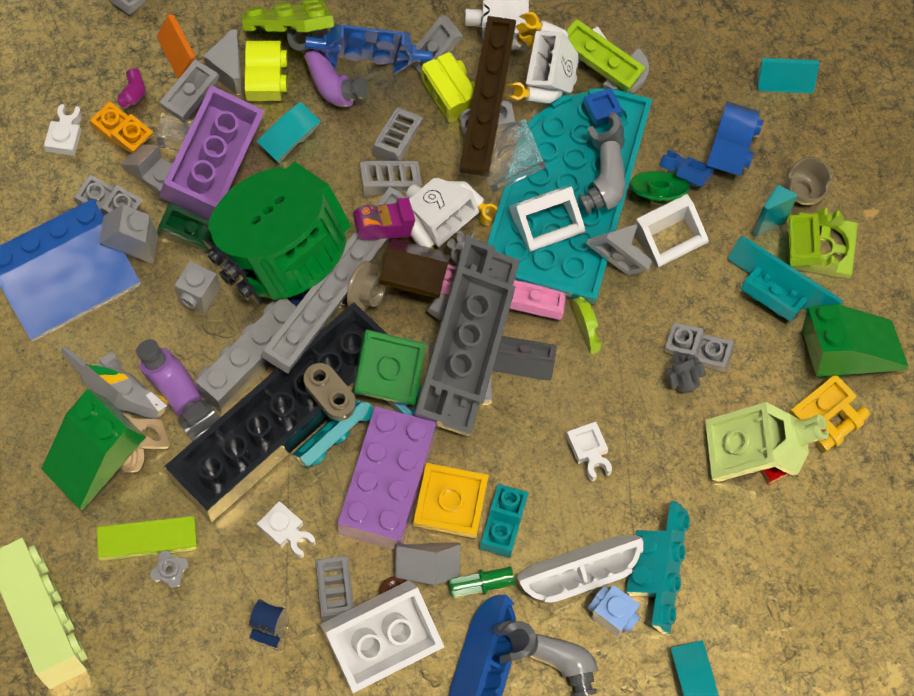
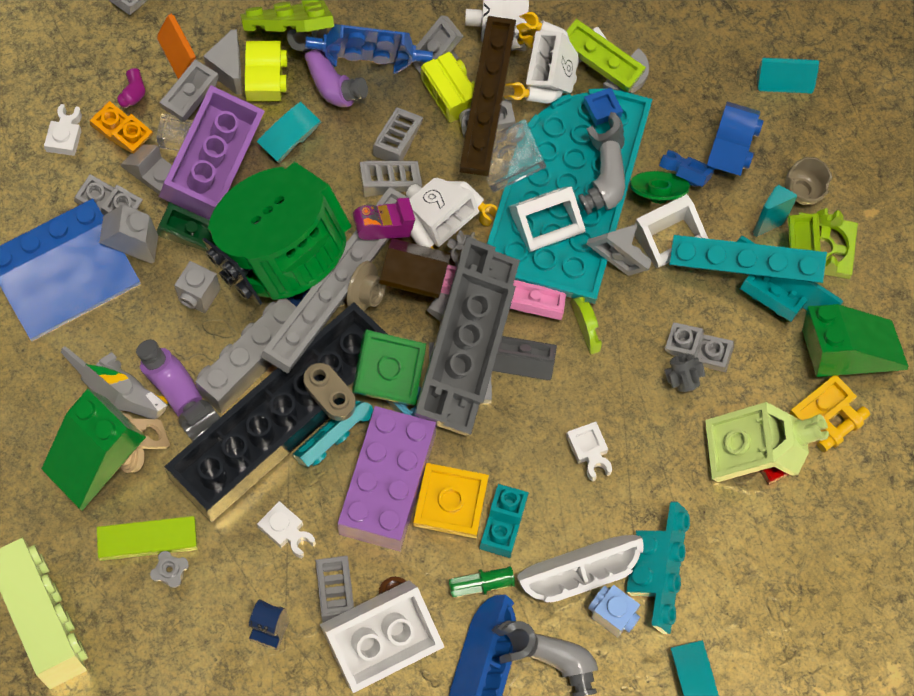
light grey slope [395,543,461,585] -> none
none -> teal plate [670,235,827,283]

